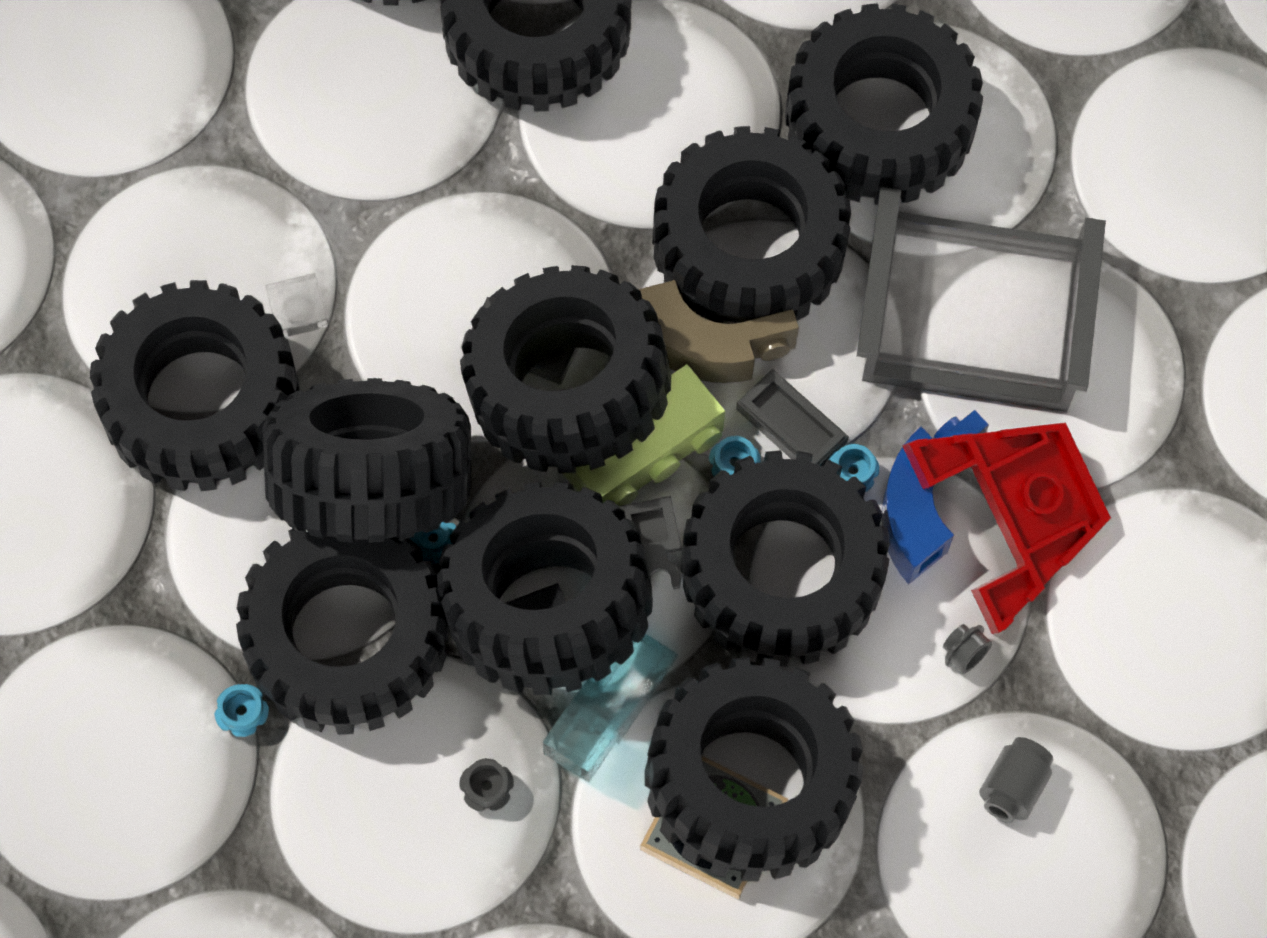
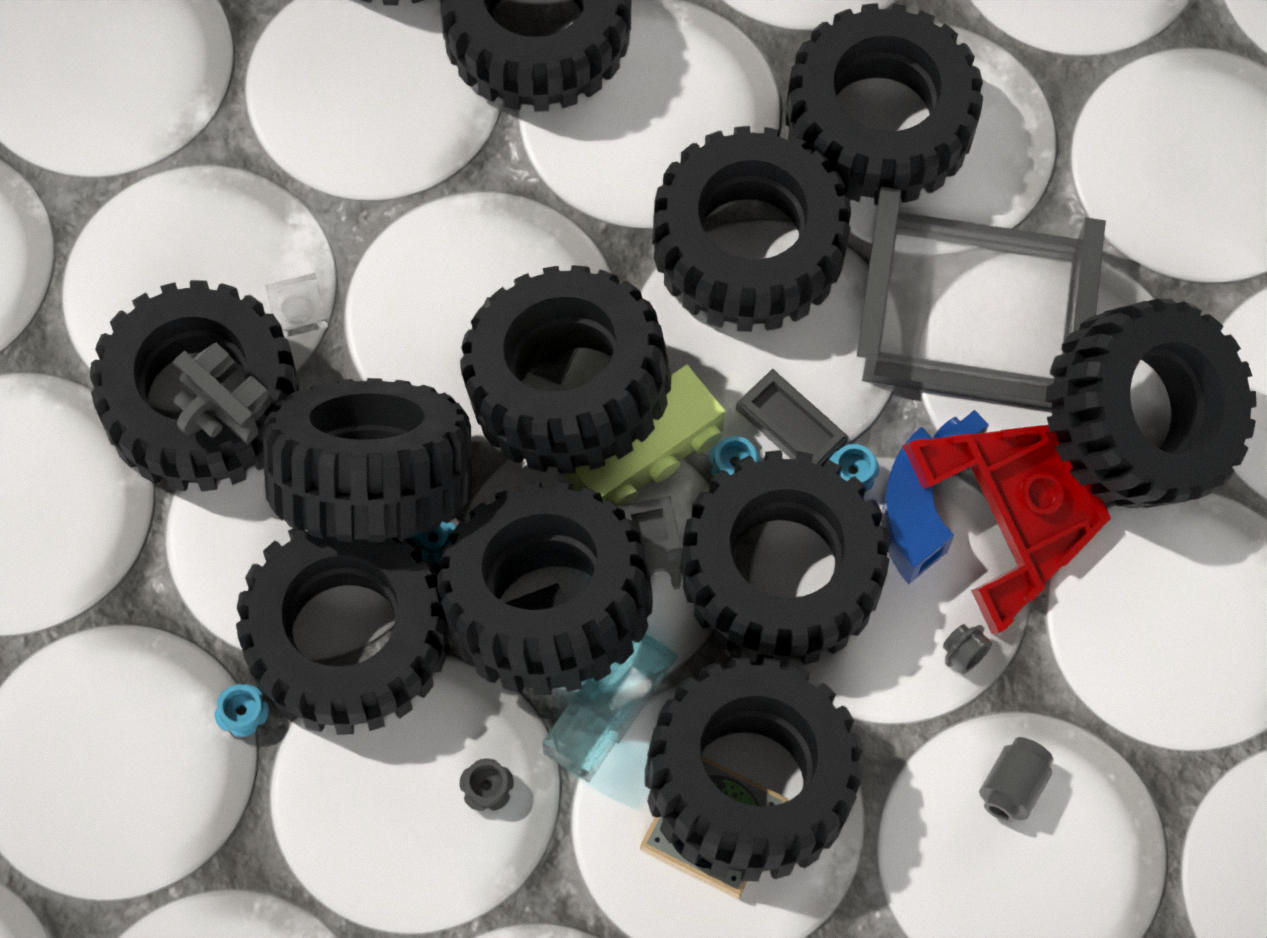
dark tan arch [639,280,799,383] -> none
none -> dark grey hips [173,343,272,444]
none -> black tyre [1046,298,1257,508]

